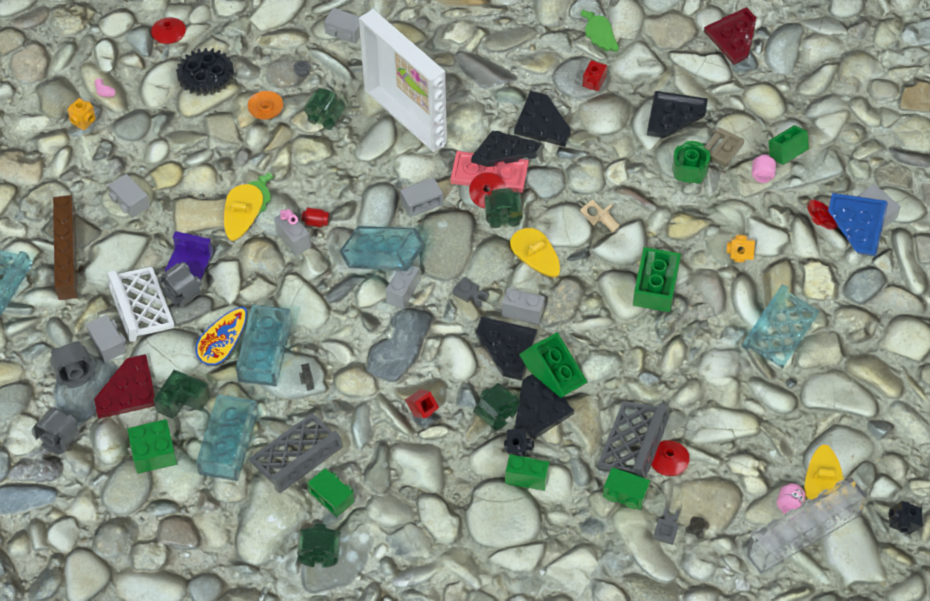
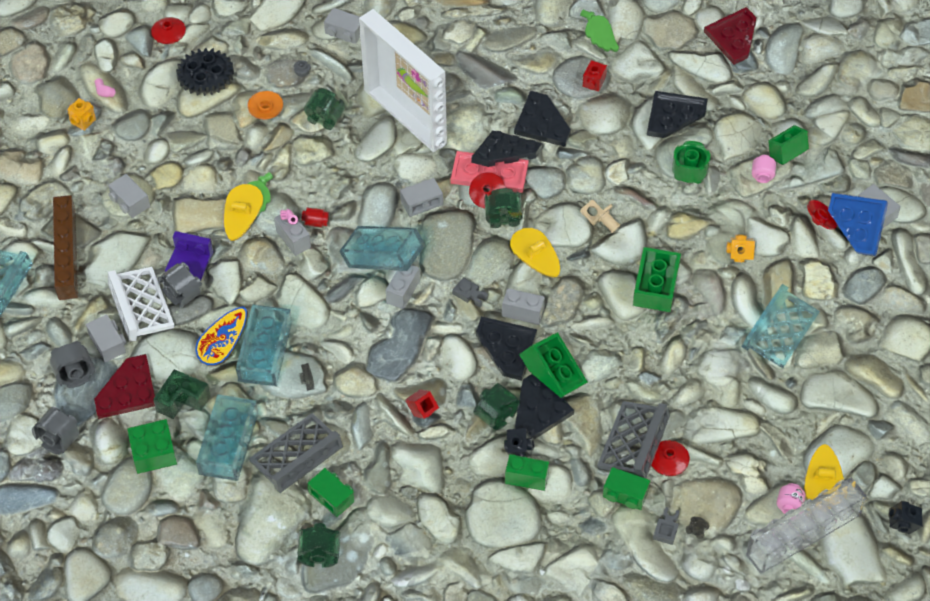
dark tan plate [704,127,744,168] -> none

